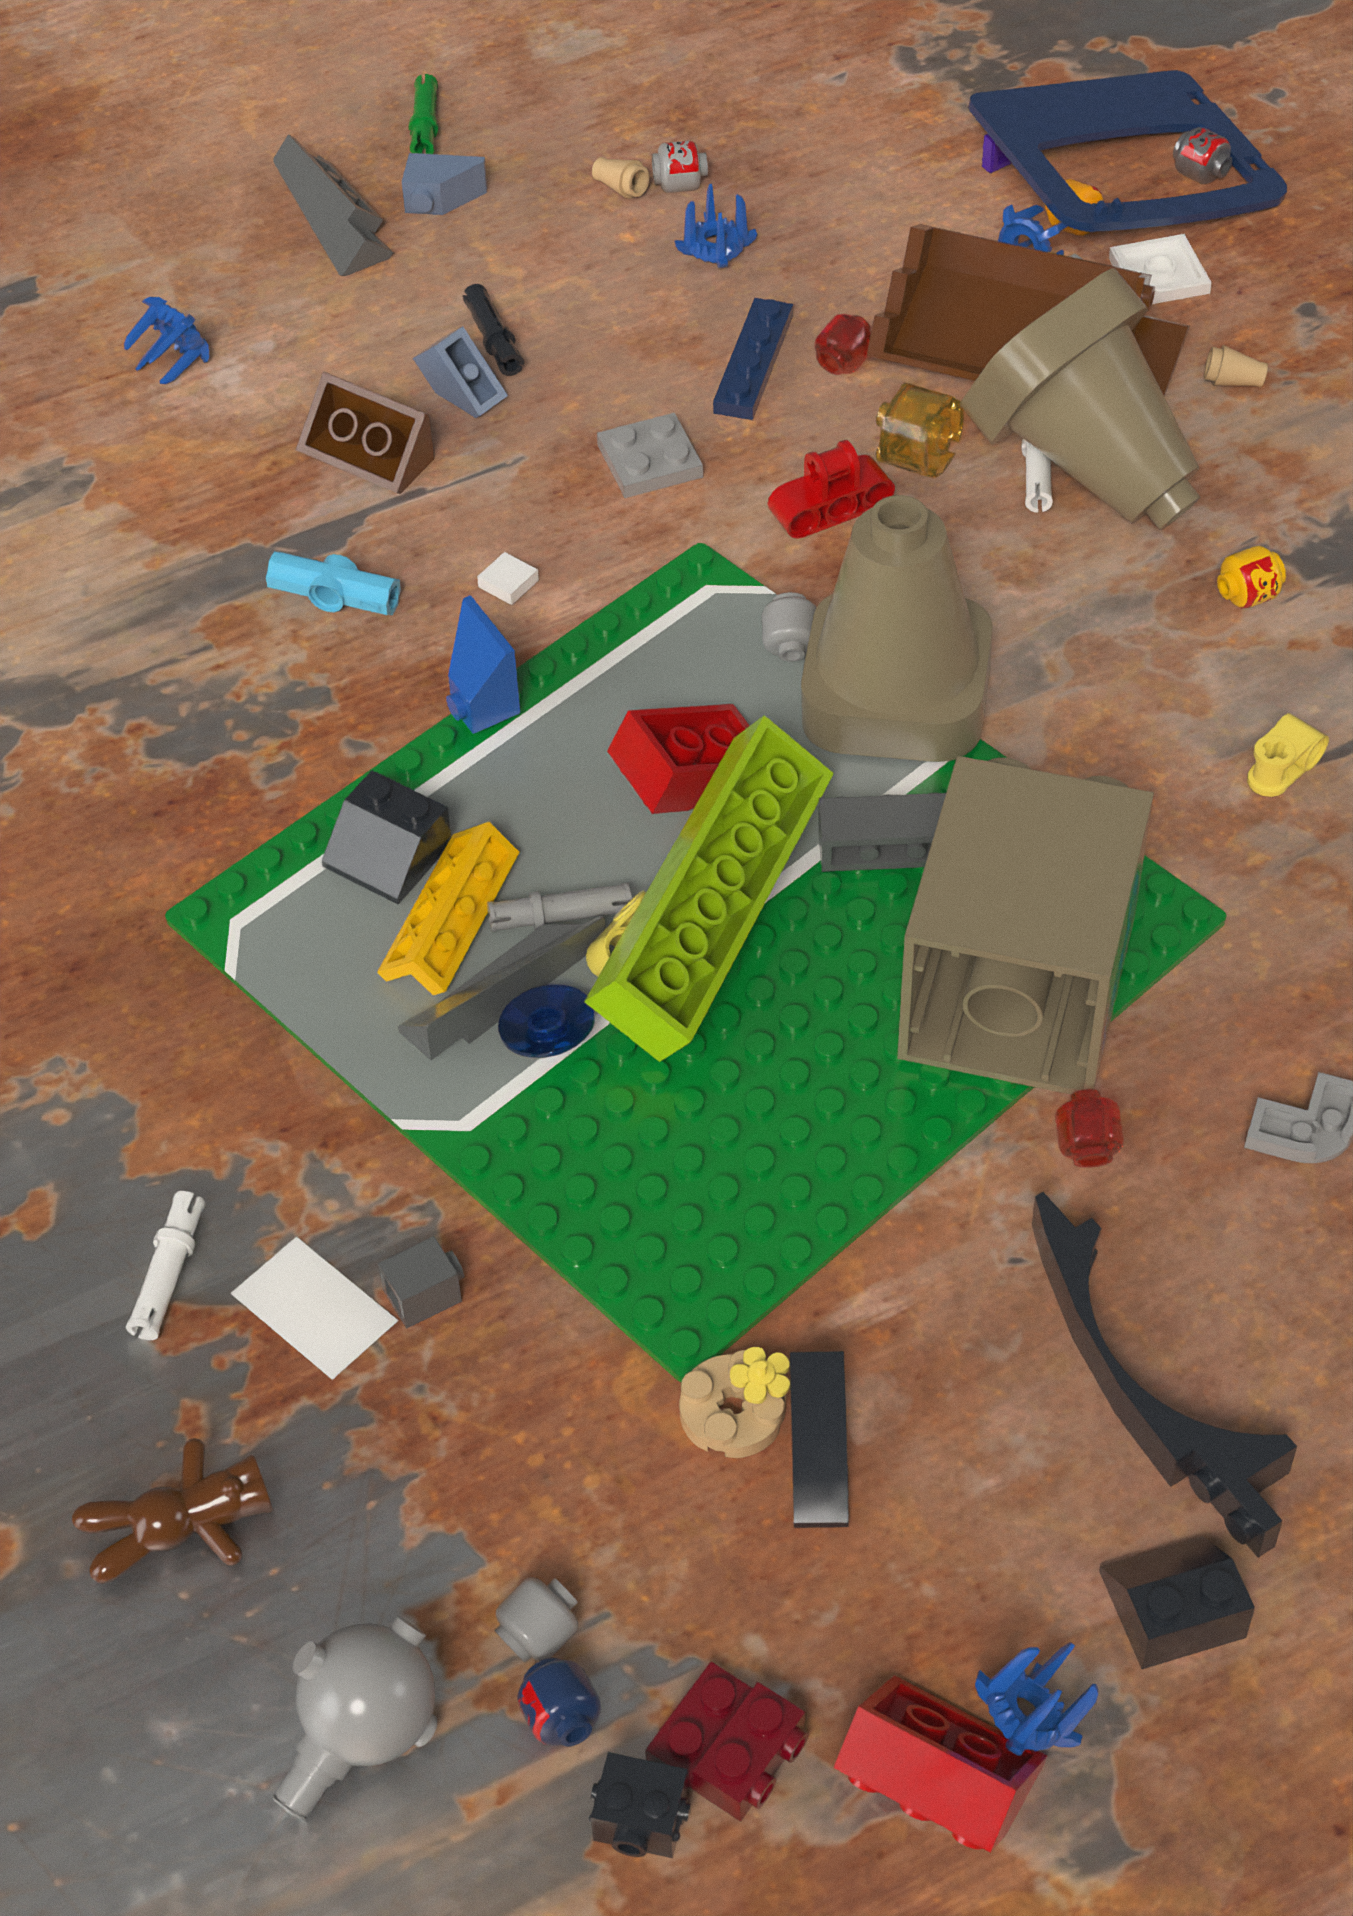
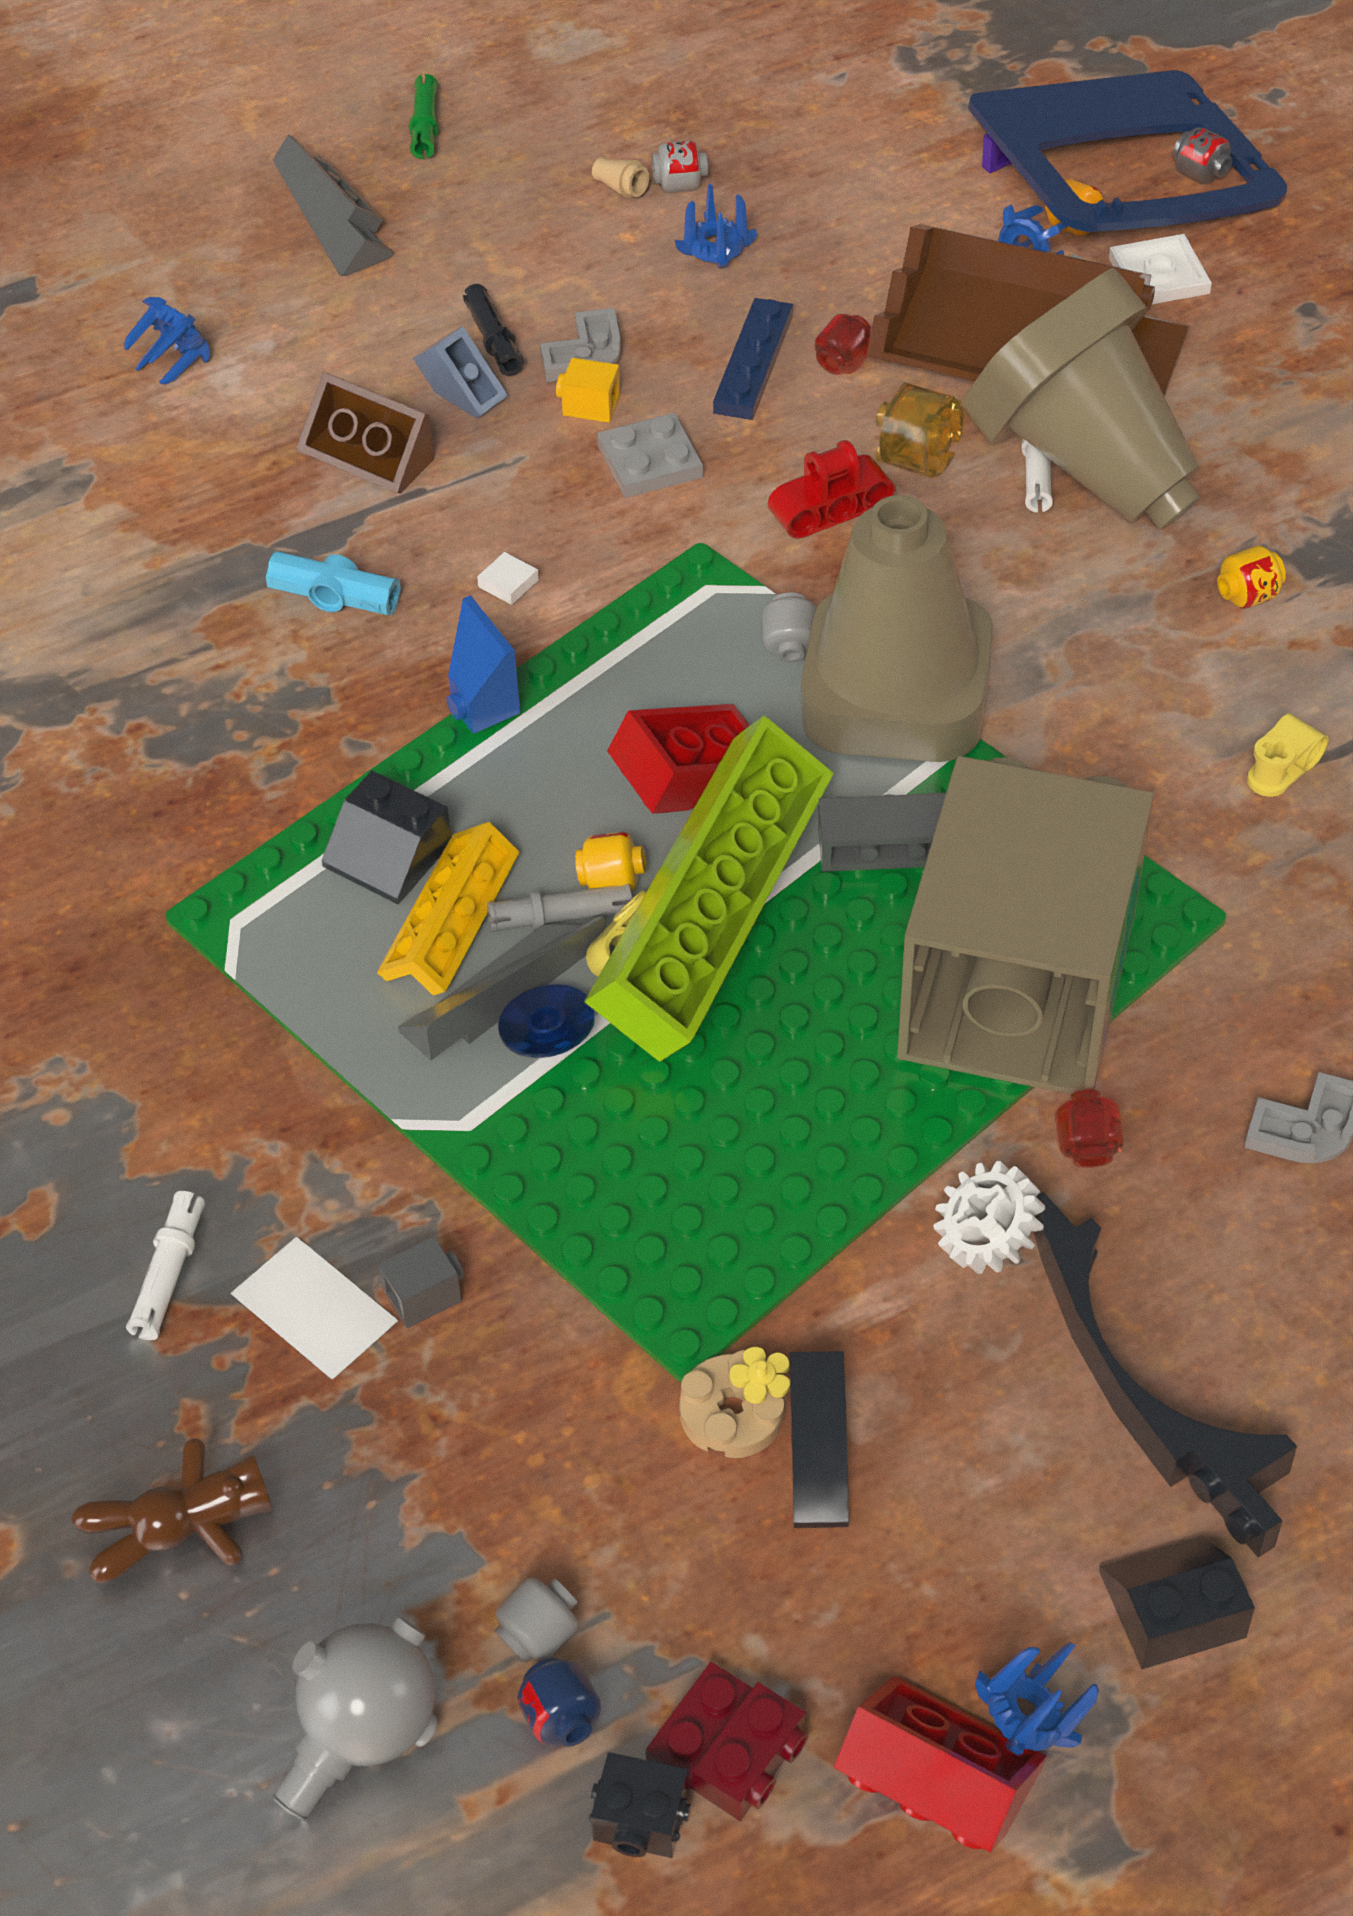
sand blue slope [402,153,487,215] -> none
tan cone [1204,345,1268,387] -> none
none -> light grey plate [540,308,621,382]
none -> yellow brick [556,358,621,423]
none -> yellow head [575,832,647,891]
none -> white gear [933,1161,1045,1274]

